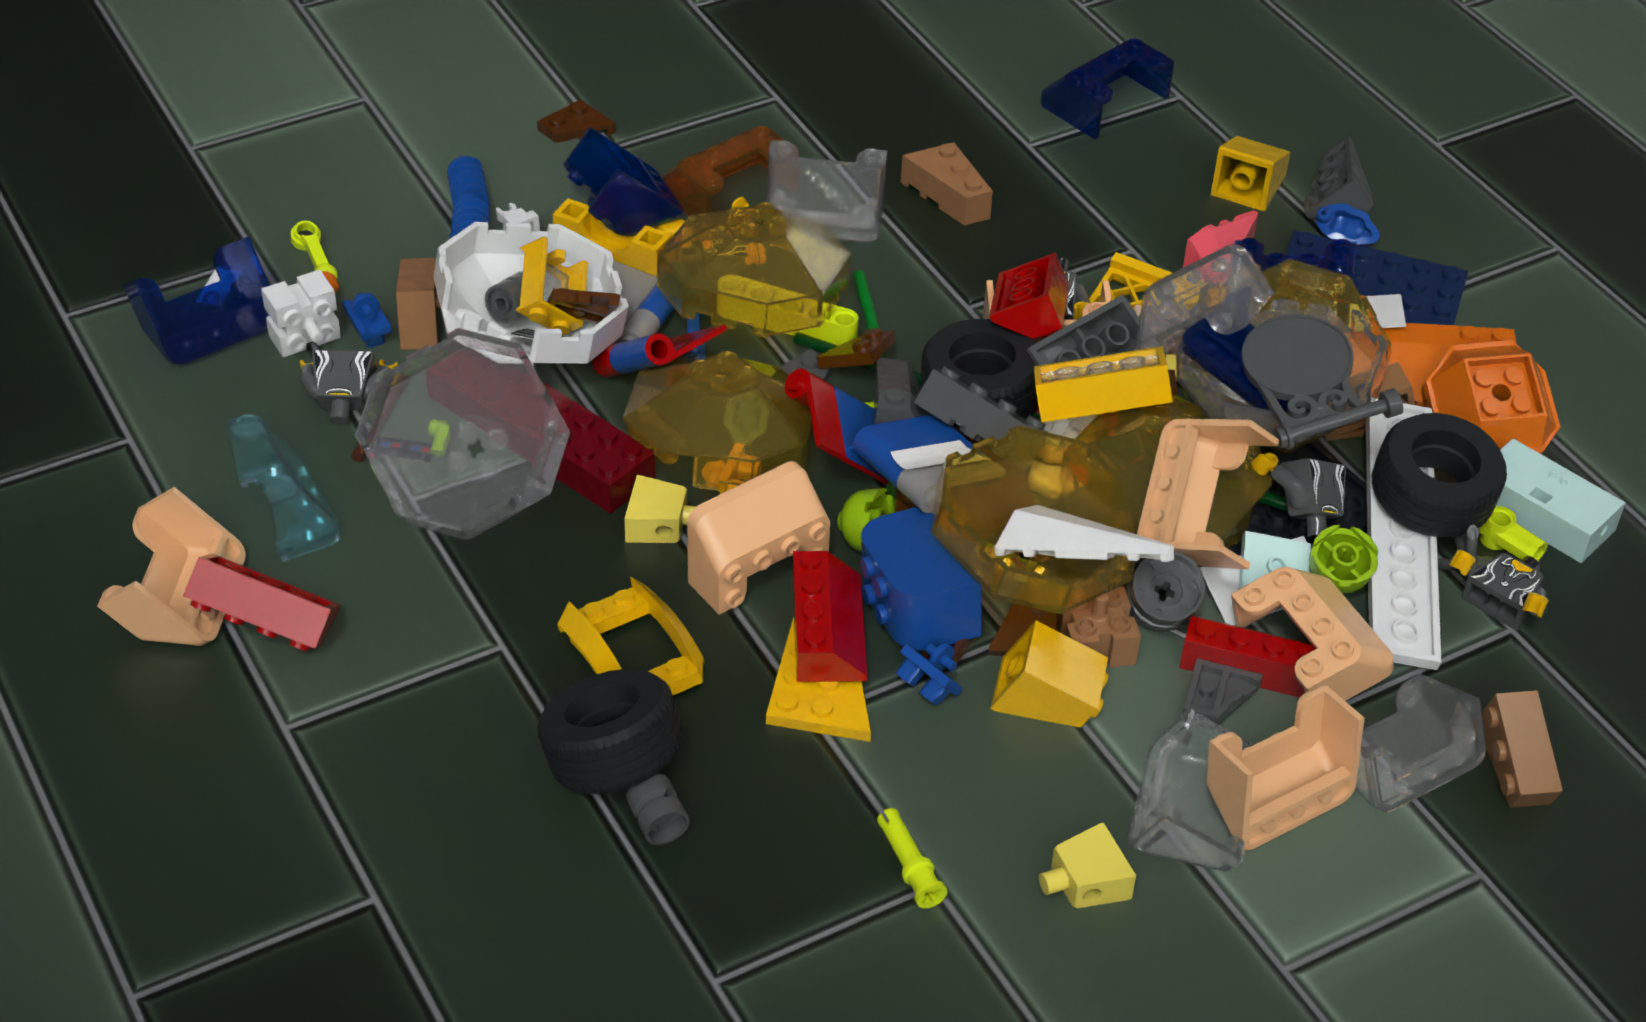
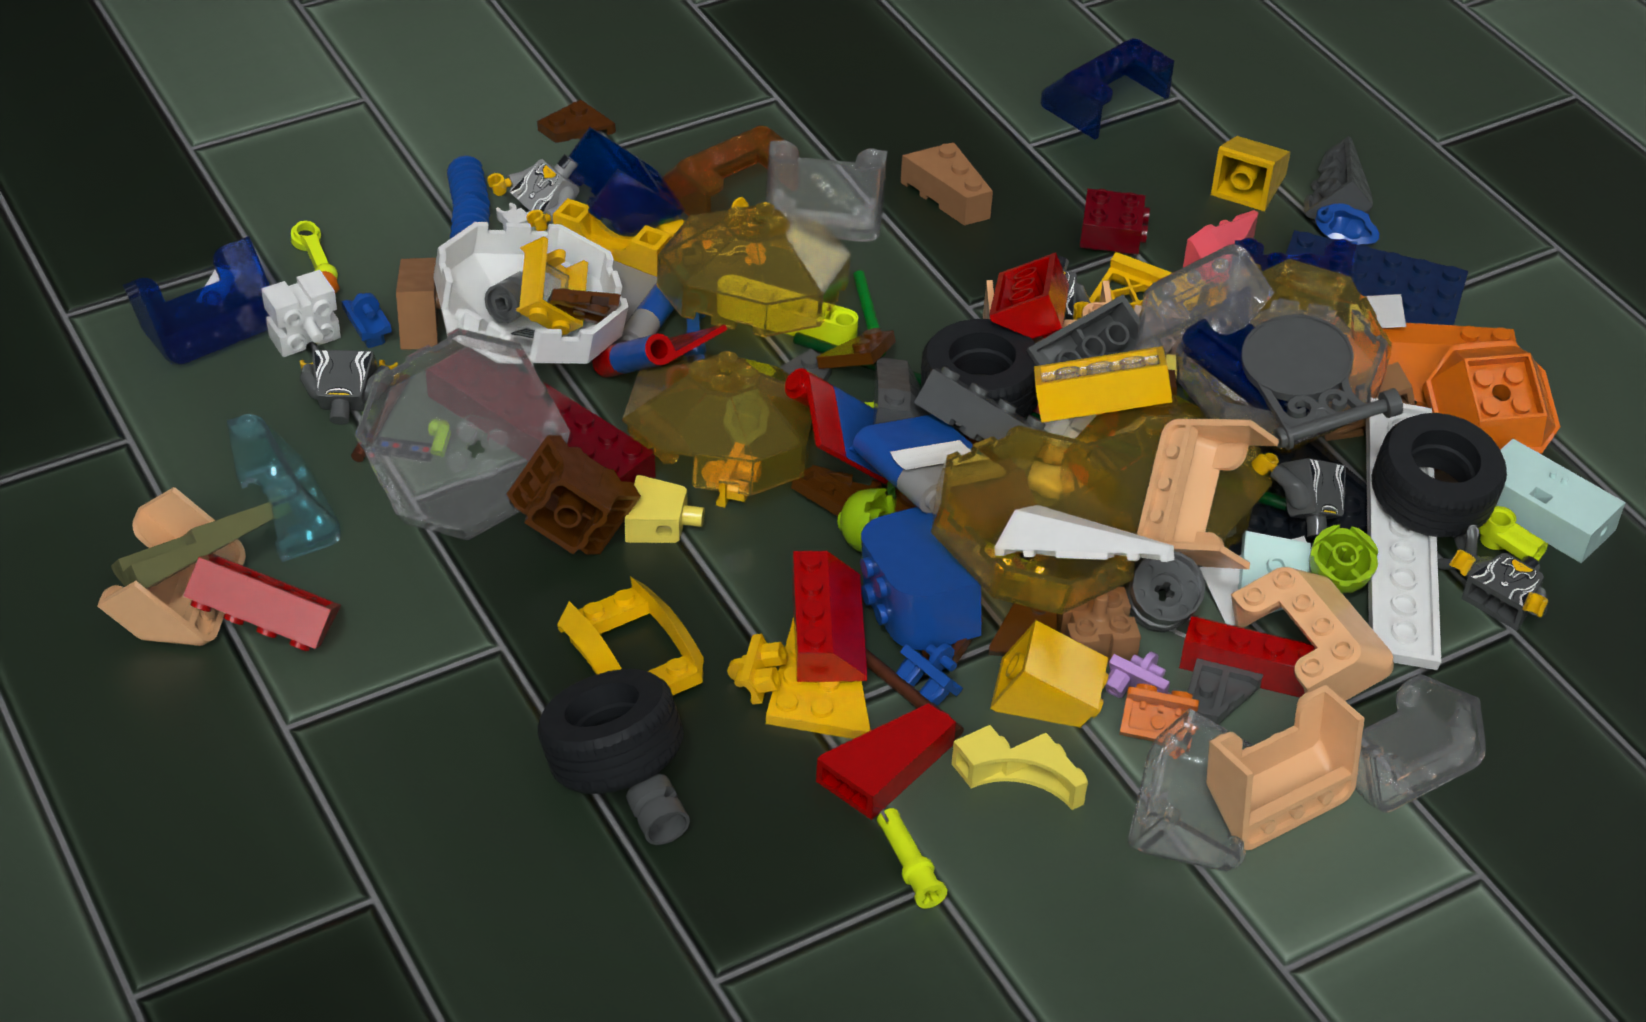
light nougat windscreen [687,461,830,615] -> none
light yellow torso [1039,822,1136,908] -> none
medium nougat wedge [1475,690,1563,808] -> none
none -> olive wedge [111,496,291,590]
none -> torso [487,154,579,231]
none -> reddish brown slope [506,435,641,554]
none -> yellow hips [727,634,788,705]
none -> reddish brown wing [791,465,882,516]
none -> red slope [816,703,956,820]
none -> copper bar [866,649,964,739]
none -> light yellow arch [952,725,1088,810]
none -> dark red brick [1080,188,1150,254]
none -> lavender hips [1105,651,1171,698]
none -> orange bracket [1119,683,1199,749]

